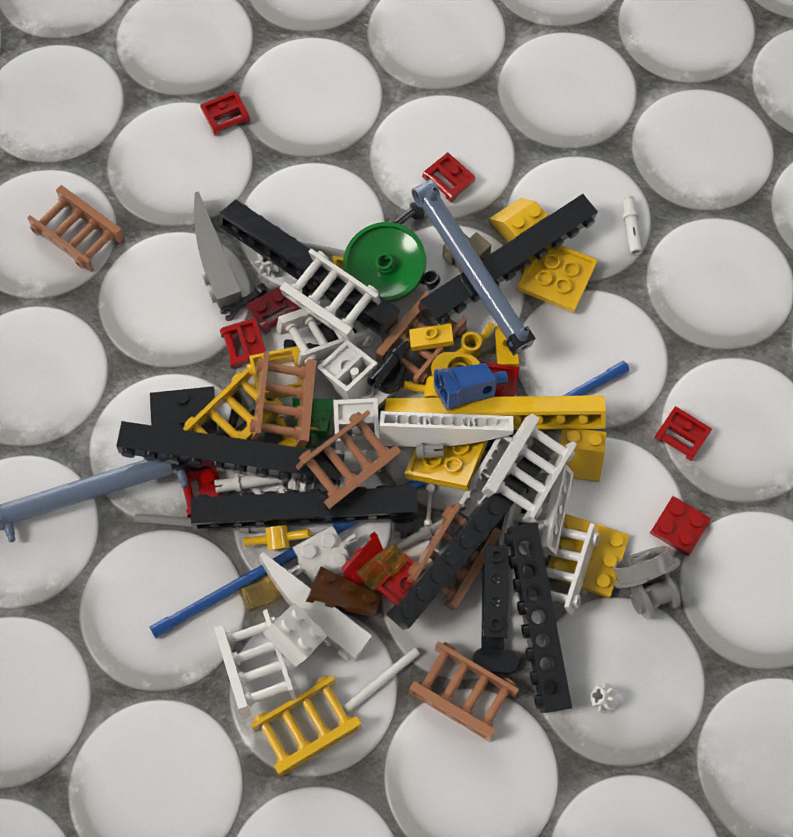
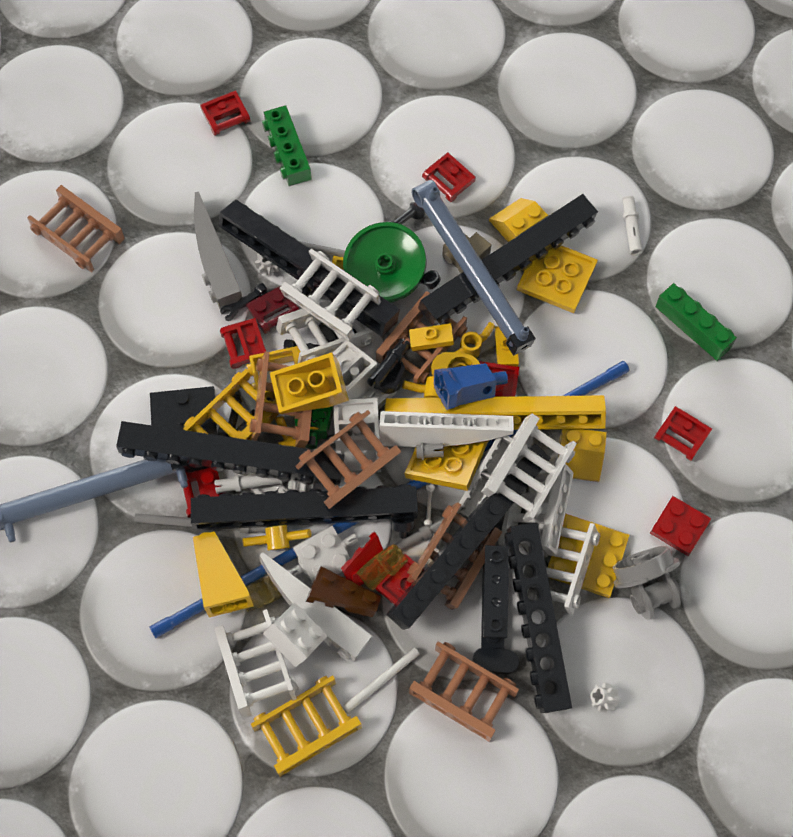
none -> yellow slope [193,531,254,618]
none -> green brick [262,105,312,186]
none -> yellow slope [270,352,349,414]
none -> green brick [655,283,737,361]

